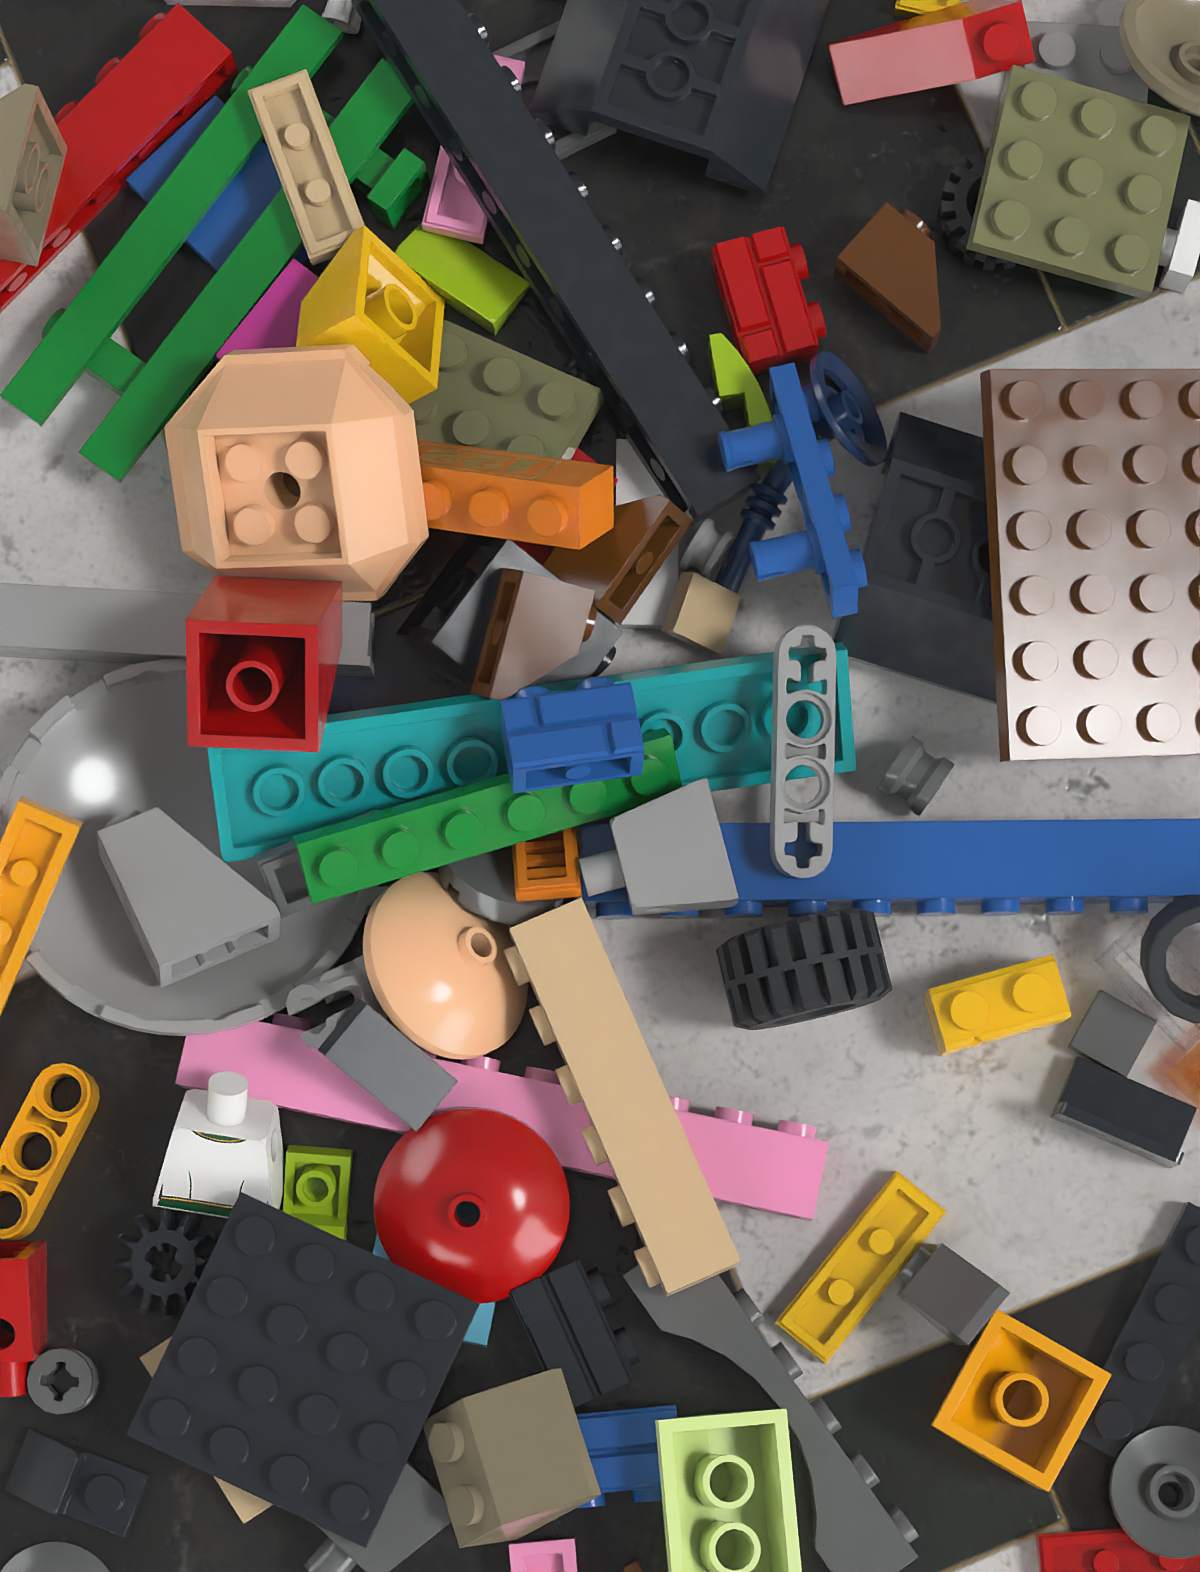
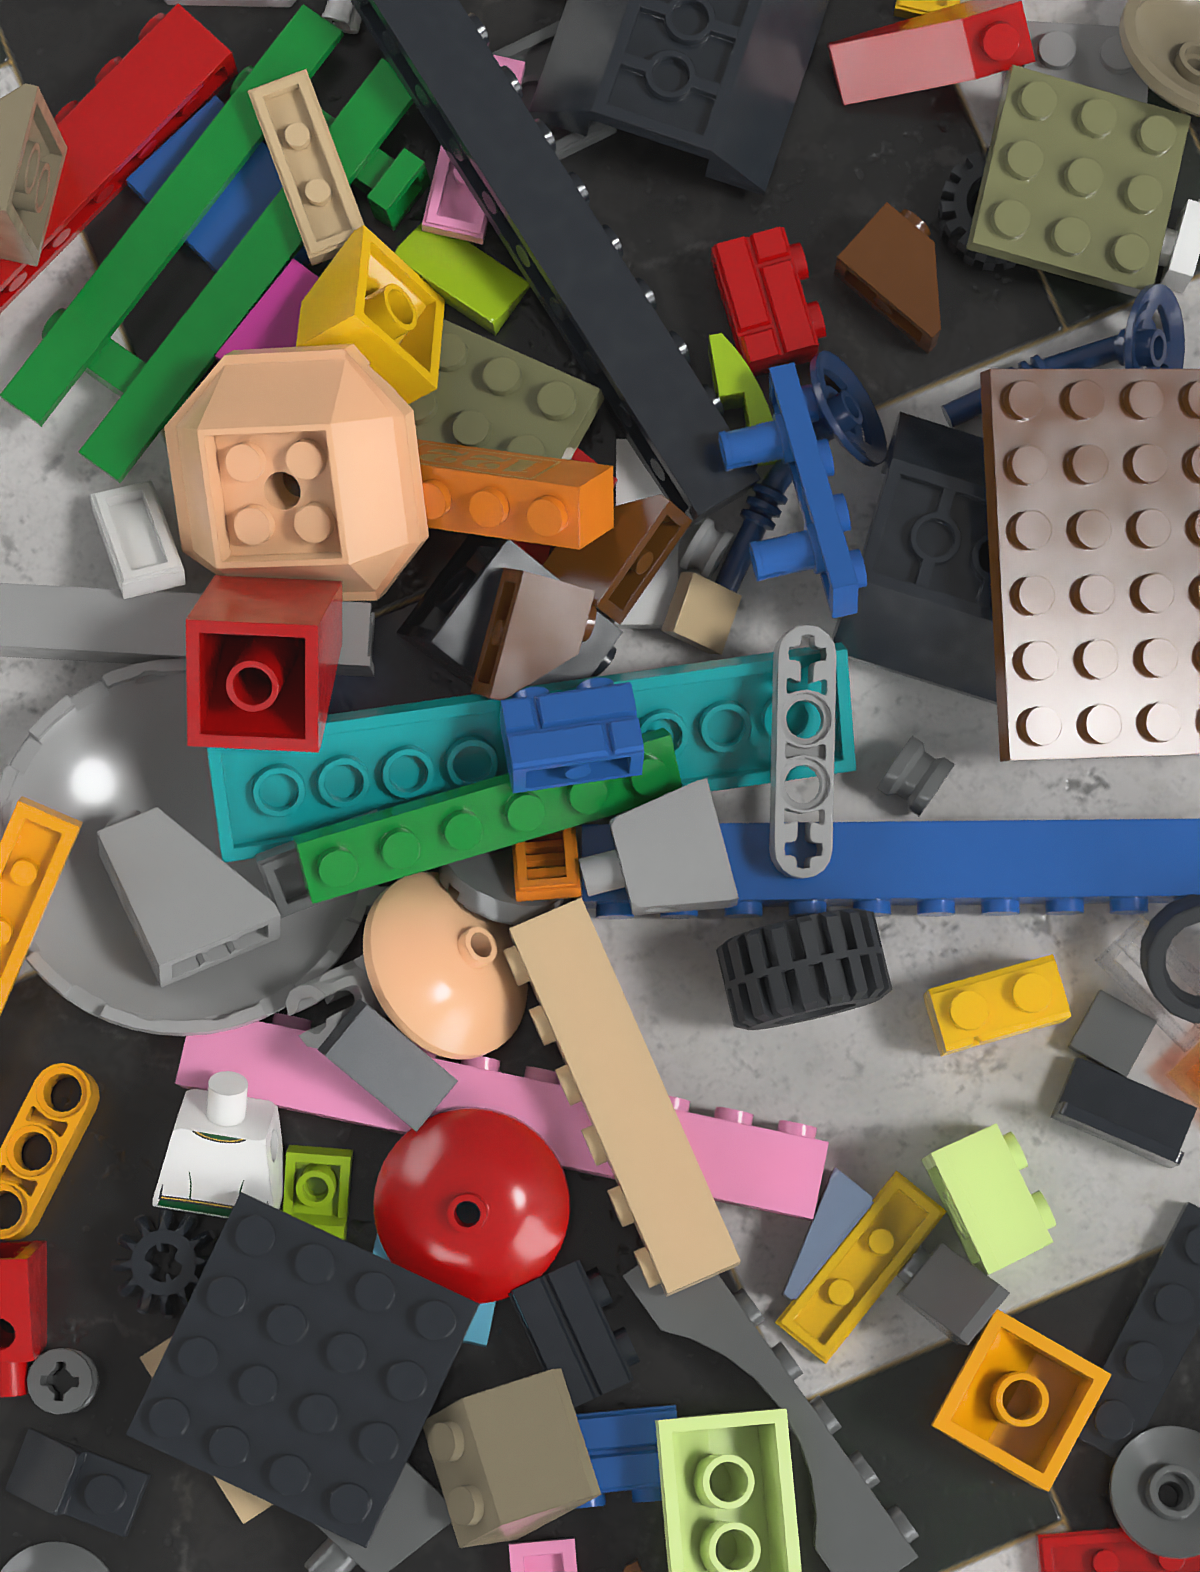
none -> white tile [90,480,186,599]
none -> sand blue slope [781,1167,874,1301]
none -> yellowish green slope [921,1123,1056,1275]
none -> dark blue dish [941,284,1185,428]

